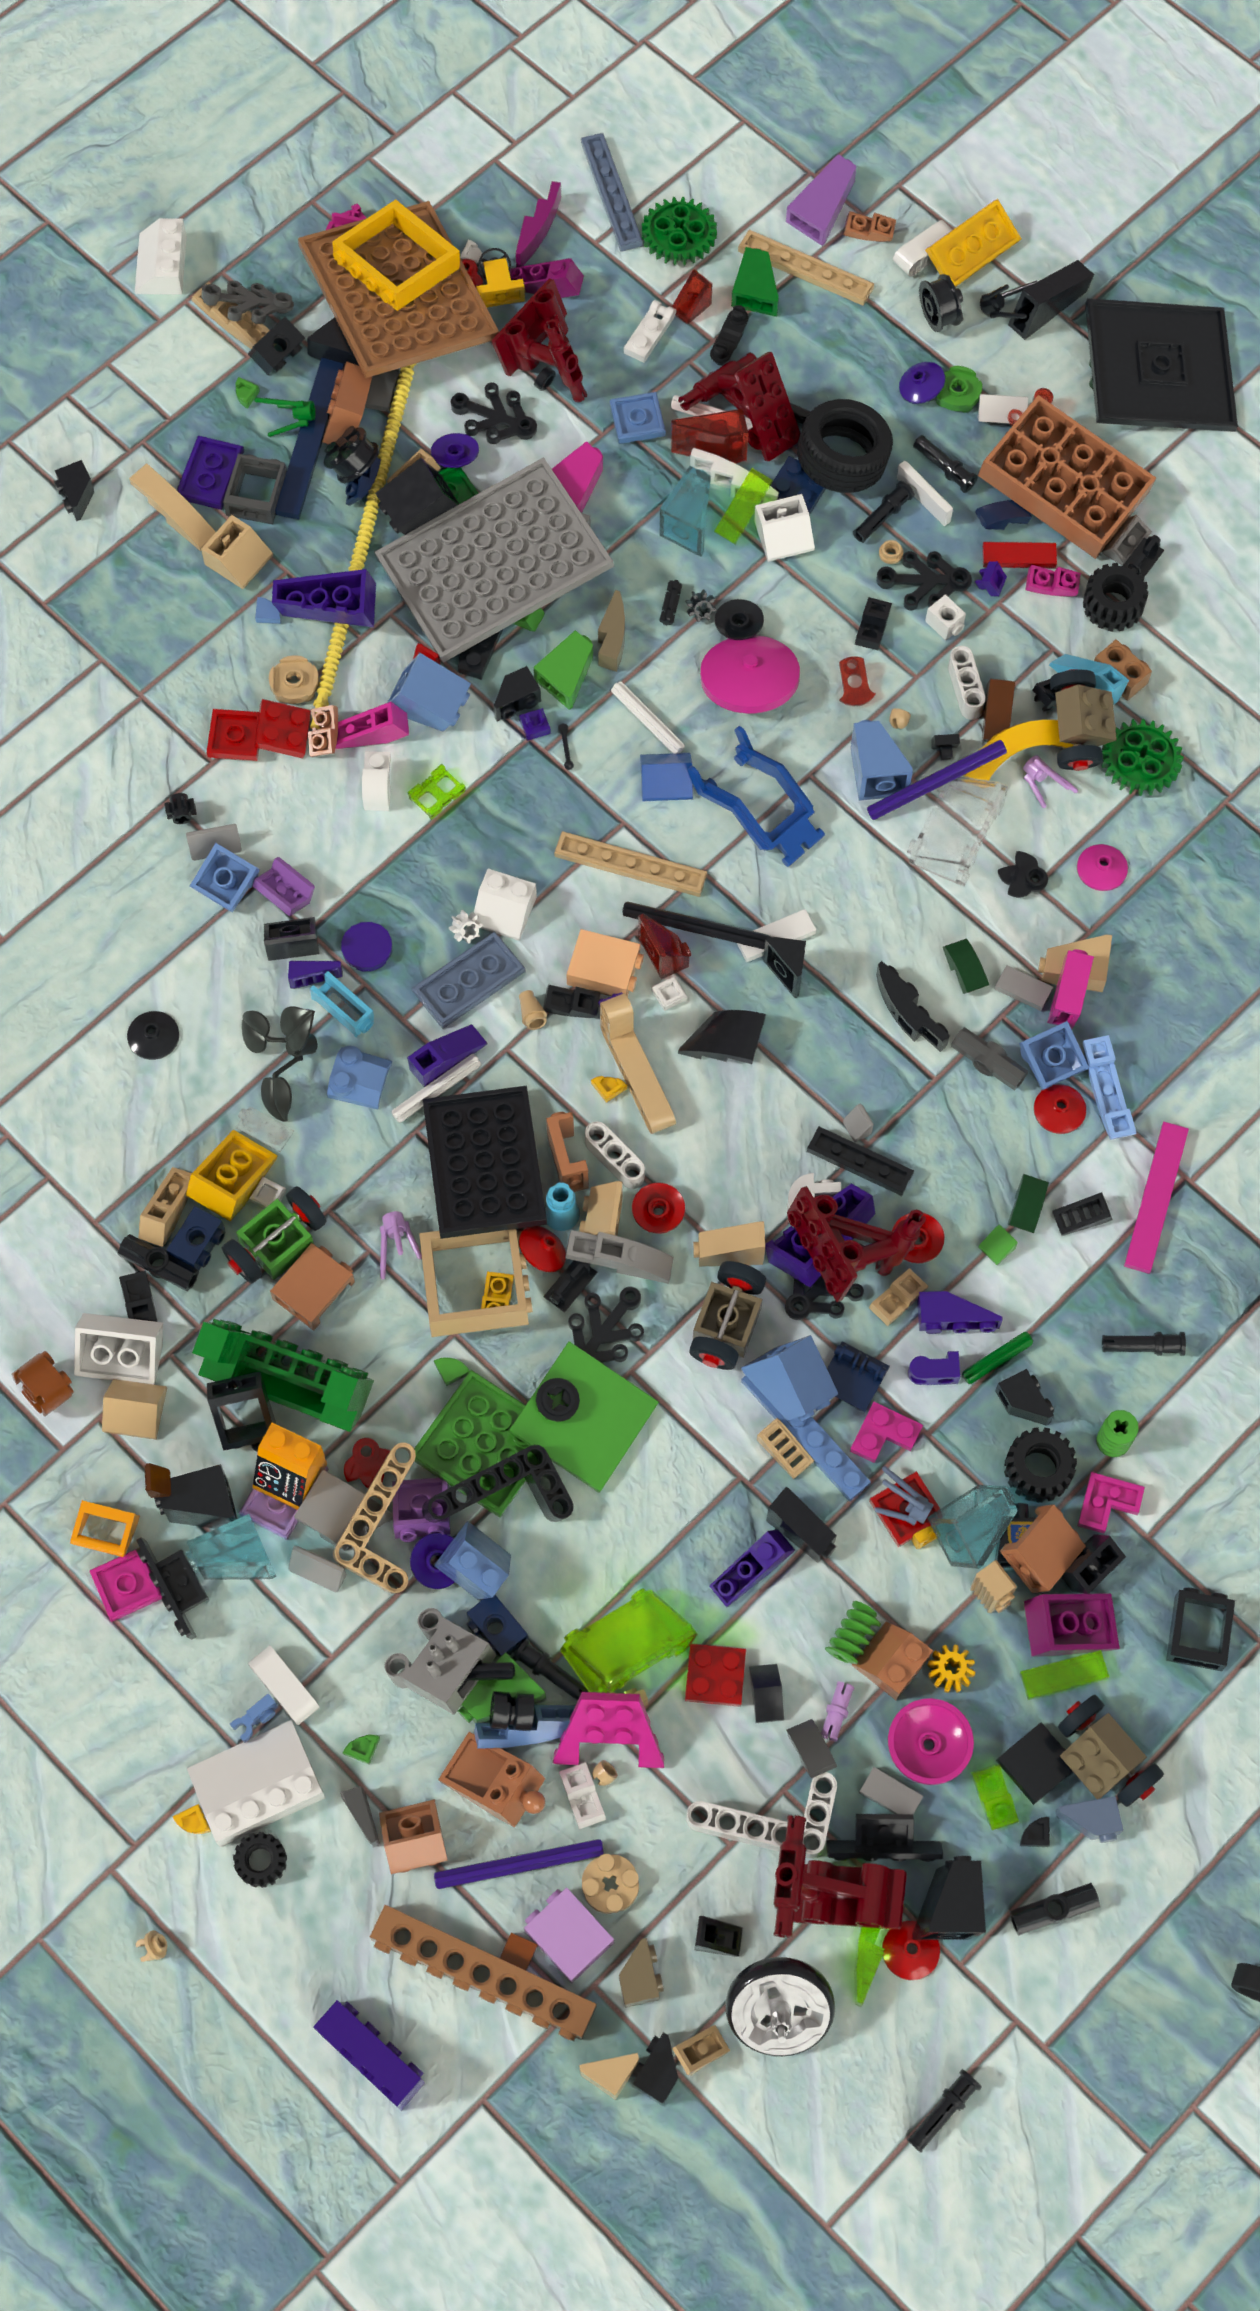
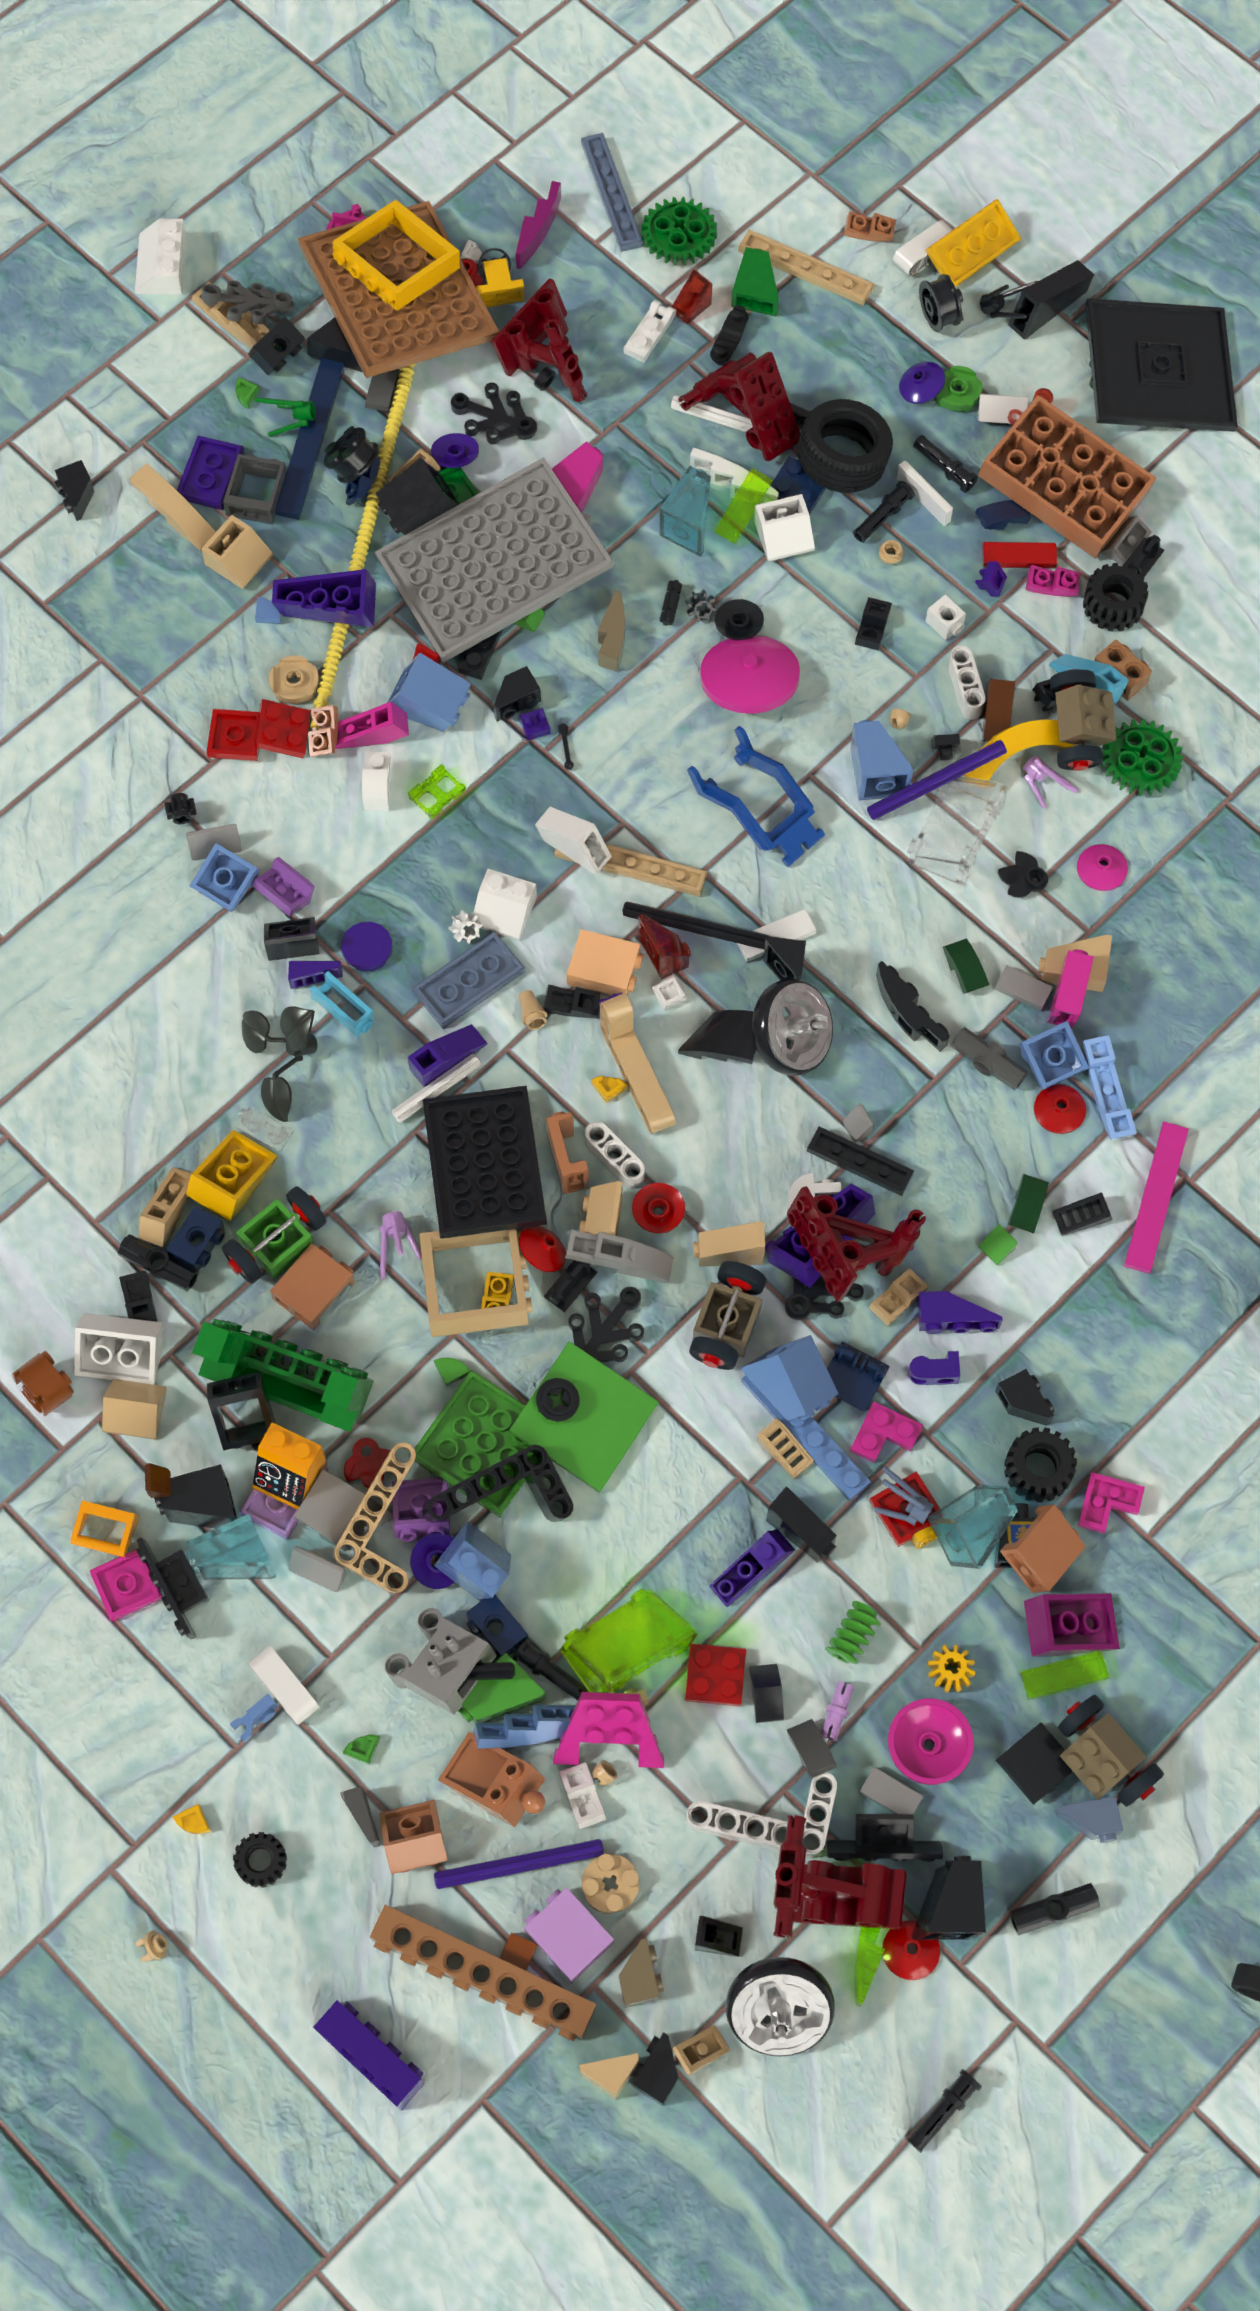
black dish [127,1011,179,1060] -> none
white slope [187,1720,325,1847] -> none
white tile [249,1177,286,1209] -> none
nougat wedge [323,362,372,444] -> none
medium blue slope [327,1046,392,1110] -> none
black wheel [490,1691,534,1731] -> none
magenta slope [510,258,584,298] -> none
bright green slope [533,630,593,710] -> none
medium azure plant [545,1183,580,1231] -> none
medium blue plate [610,392,666,444] -> none
white axle [611,682,685,754] -> none
slope [640,753,693,801] -> none
clear red slope [671,409,748,464] -> none
medium lavender slope [786,154,857,246] -> none
clear red piece [839,656,876,706] -> none
nougat slope [852,1622,933,1700] -> none
black plant [876,551,972,611] -> none
red dish [892,1213,945,1263] -> none
green axle [962,1332,1033,1384] -> none
tan brick [970,1560,1017,1613] -> none
clear neon green slope [971,1764,1019,1830] -> none
black tile [1020,1817,1050,1847] -> none
black brick [1061,1534,1126,1594] -> none
bright green piece [1096,1410,1139,1457] -> none
black pin [1102,1332,1186,1356] -> none
black window [1166,1588,1235,1672] -> none
none -> white slope [535,807,612,875]
none -> flat silver wheel [752,979,833,1076]

